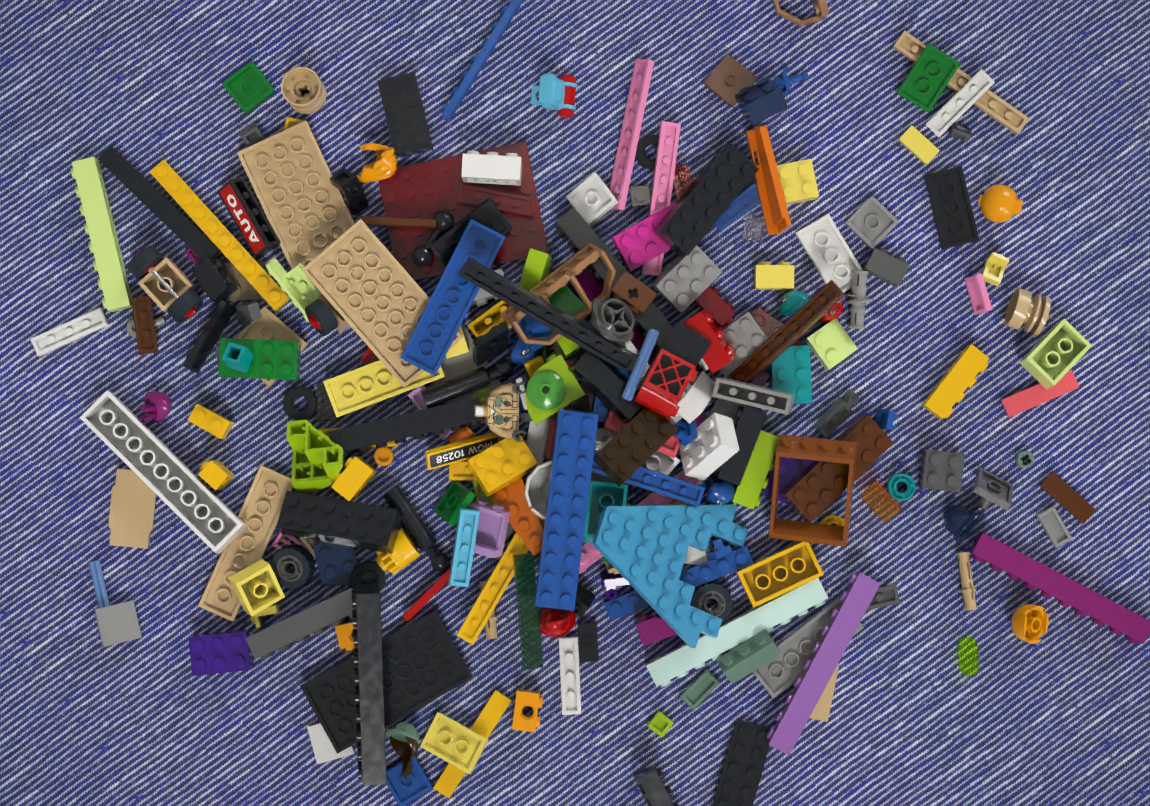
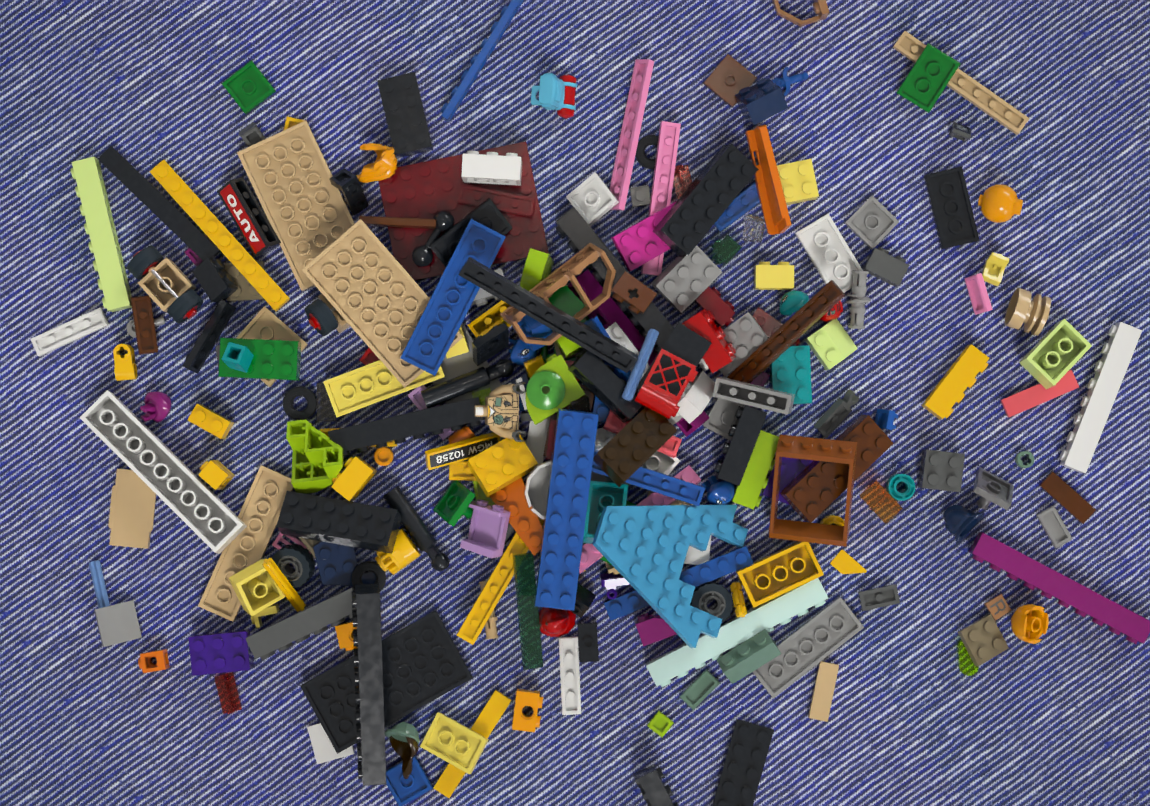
dark grey piece [235,302,262,326] -> none
yellowish green bracket [266,258,322,322] -> none
tan wheel [281,67,327,114] -> none
red tile [402,569,450,621] -> none
medium azure plate [448,508,480,587] -> none
dark grey piece [591,298,634,342] -> none
blue tile [674,420,697,446] -> none
white brick [679,413,739,481] -> none
blue tile [705,538,732,560] -> none
medium lavender brick [766,571,881,755] -> none
light yellow tile [898,125,940,165] -> none
white tile [926,69,995,137] -> none
tan pin [957,551,977,610] -> none
none -> yellow piece [113,344,137,381]
none -> orange brick [138,649,170,673]
none -> clear red hinge [214,672,242,714]
none -> yellow axle [262,558,306,612]
none -> clear green brick [711,235,742,266]
none -> yellow axle [730,582,747,618]
none -> yellow sticker [830,550,867,574]
none -> dark tan plate [958,614,1009,667]
none -> medium nougat tile [984,594,1012,621]
none -> white brick [1059,322,1142,473]

